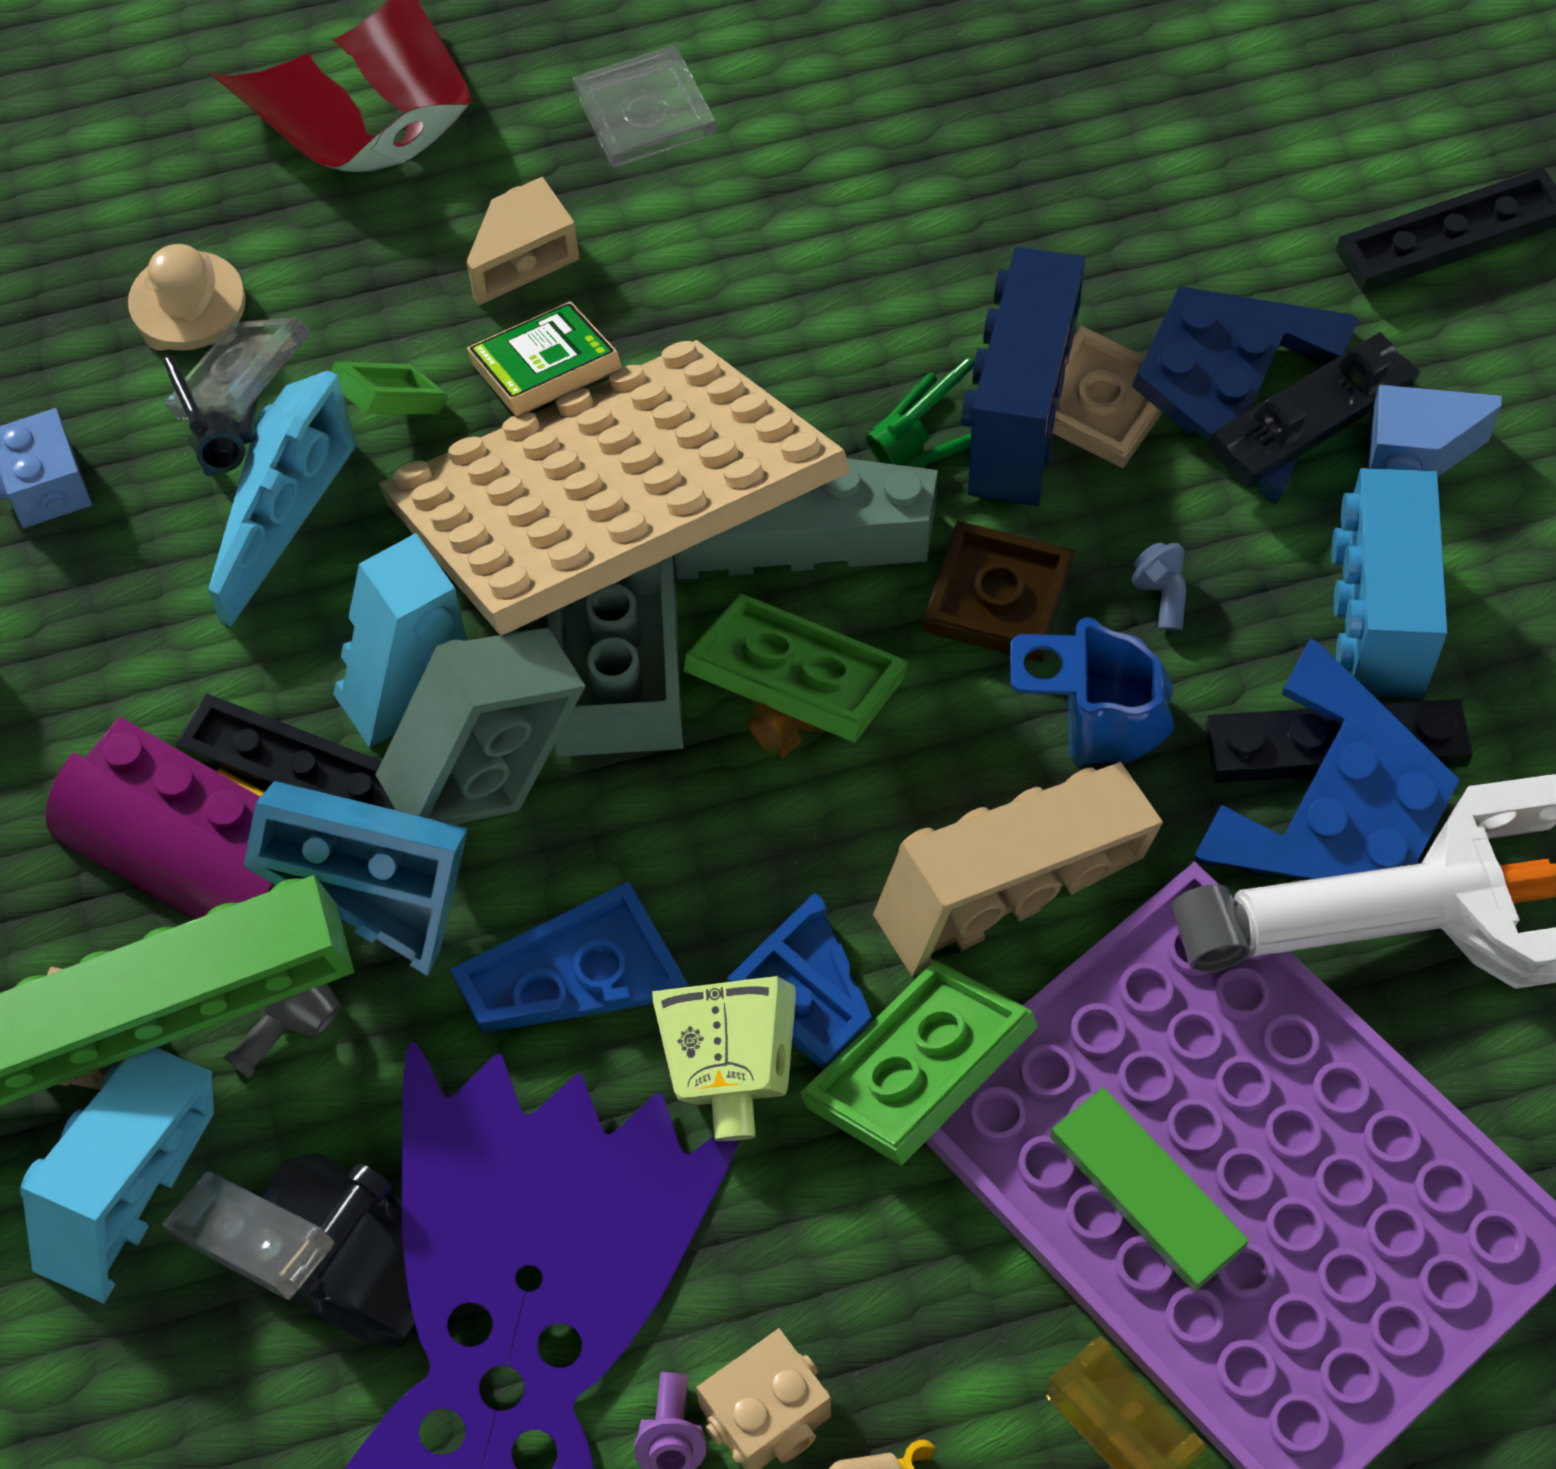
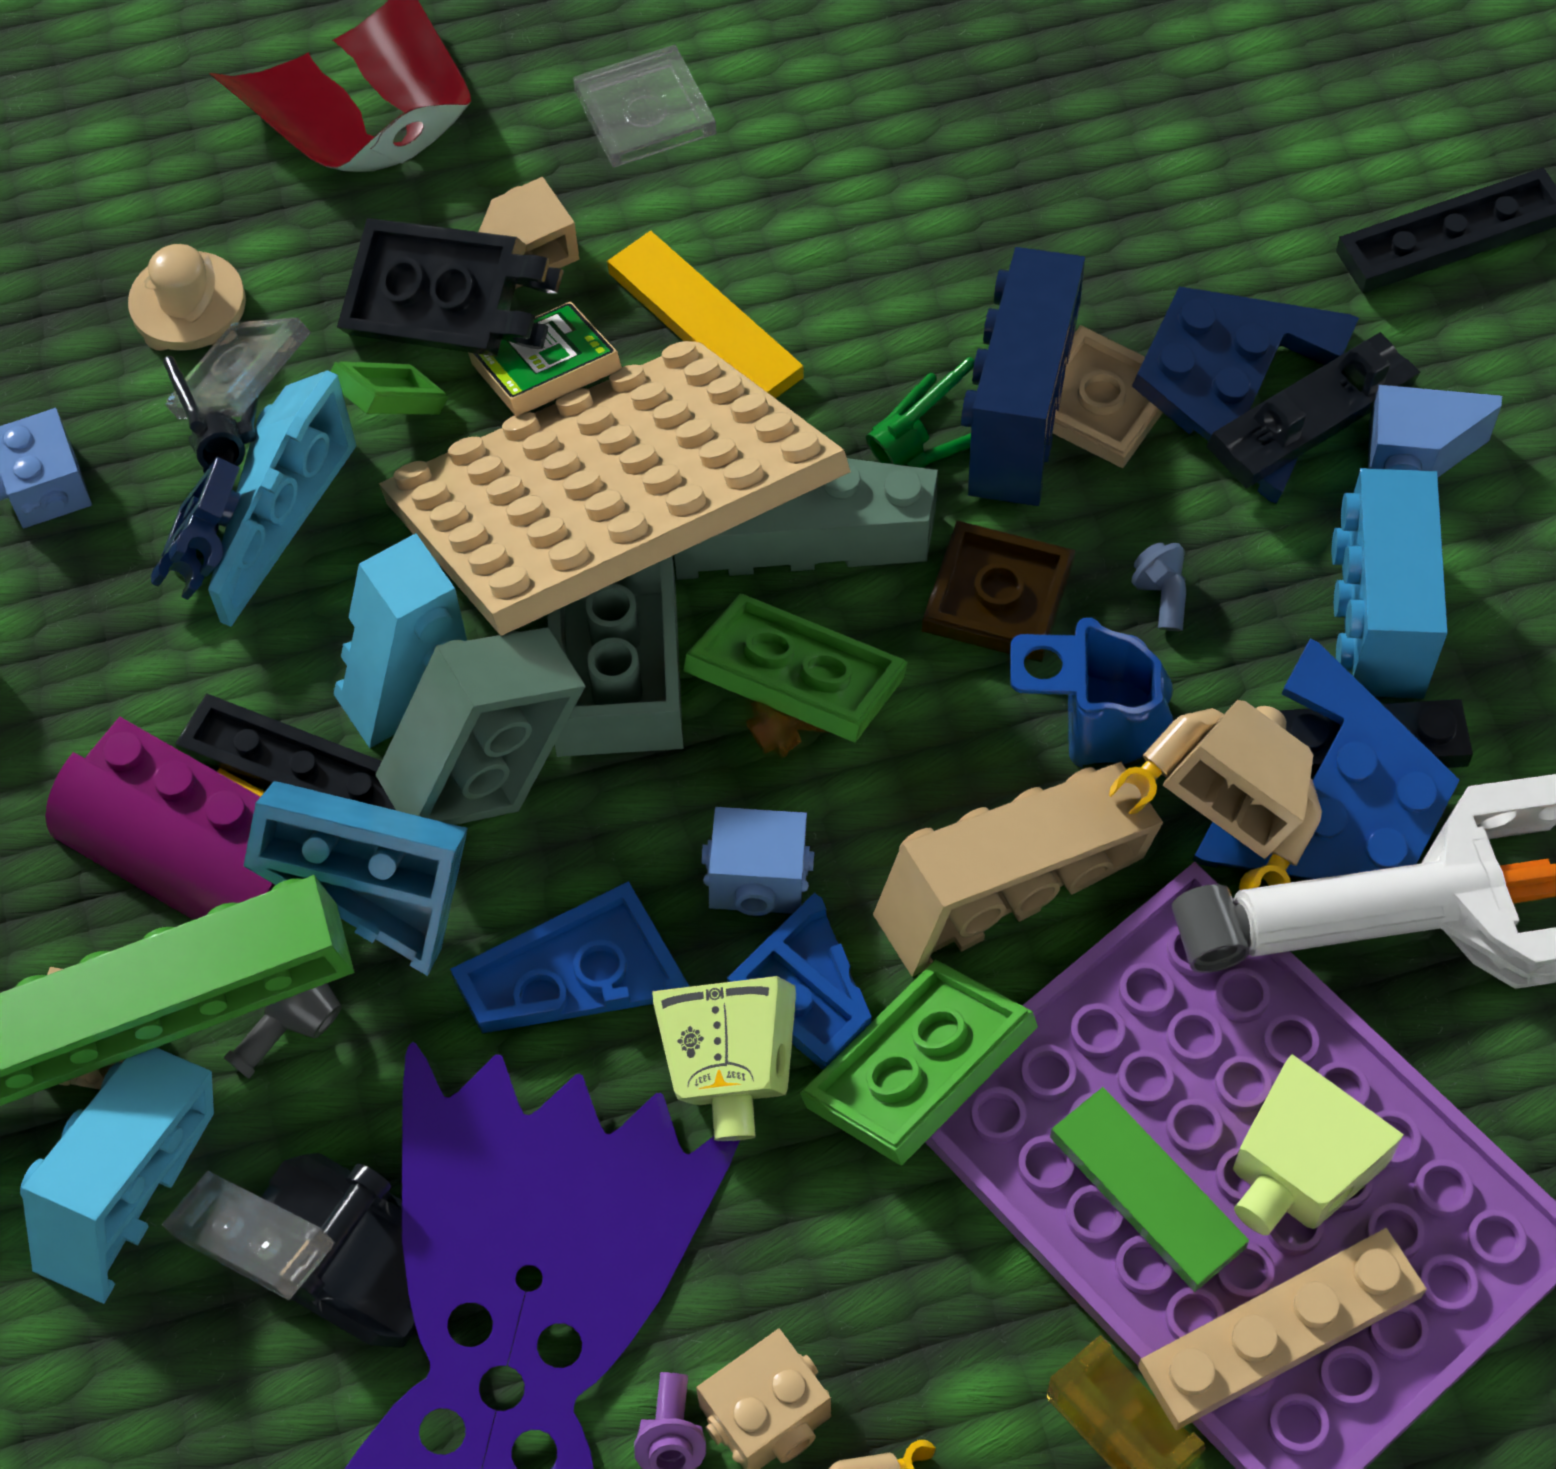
none -> dark blue plate [151,457,240,600]
none -> black tile [337,218,564,357]
none -> yellow tile [607,231,804,399]
none -> medium blue head [702,807,814,916]
none -> tan torso [1109,700,1322,890]
none -> tan plate [1138,1228,1427,1431]
none -> yellowish green torso [1233,1054,1404,1235]

